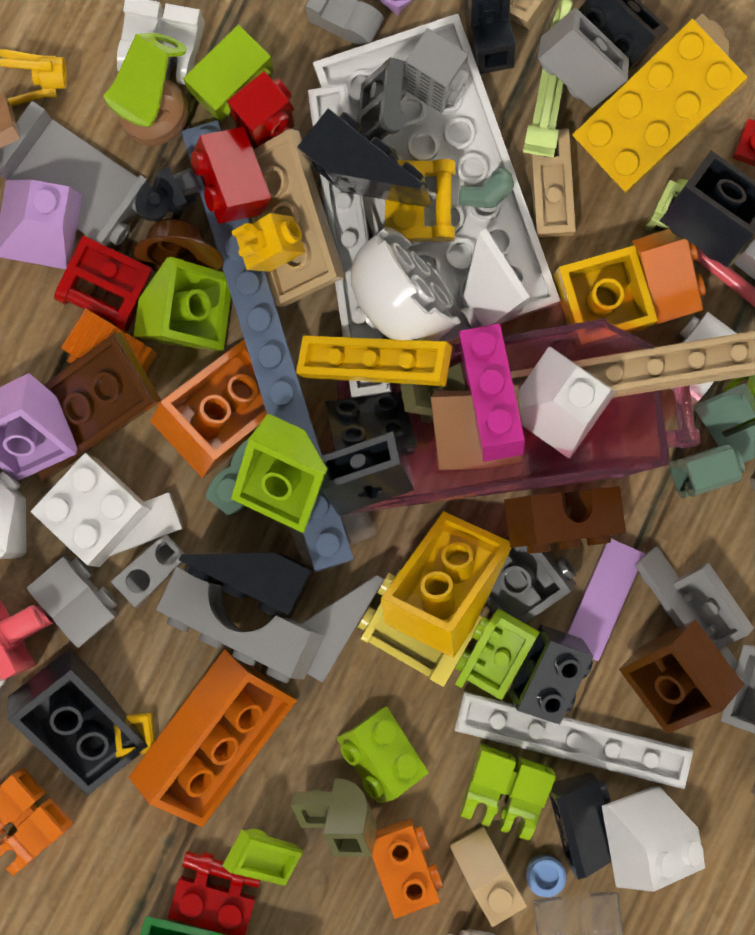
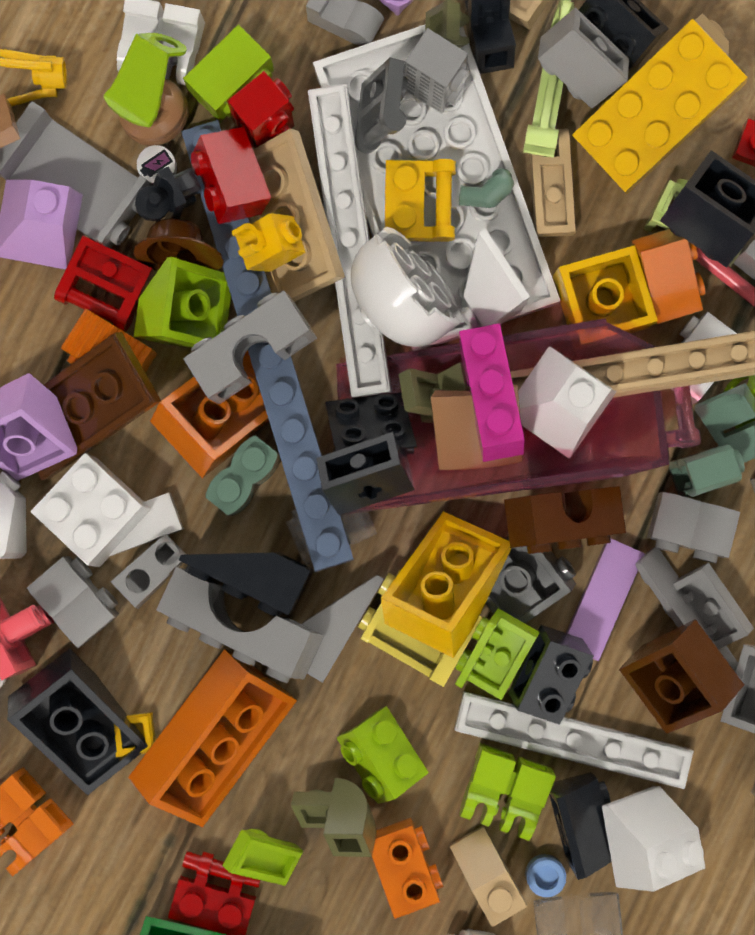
lime slope [231,413,327,533] -> none
yellow plate [296,336,453,386] -> none
black slope [297,108,432,207] -> none
none -> tile [137,145,177,186]
none -> light grey arch [183,290,317,404]
none -> olive tile [425,0,470,48]
none -> light grey brick [647,492,740,564]

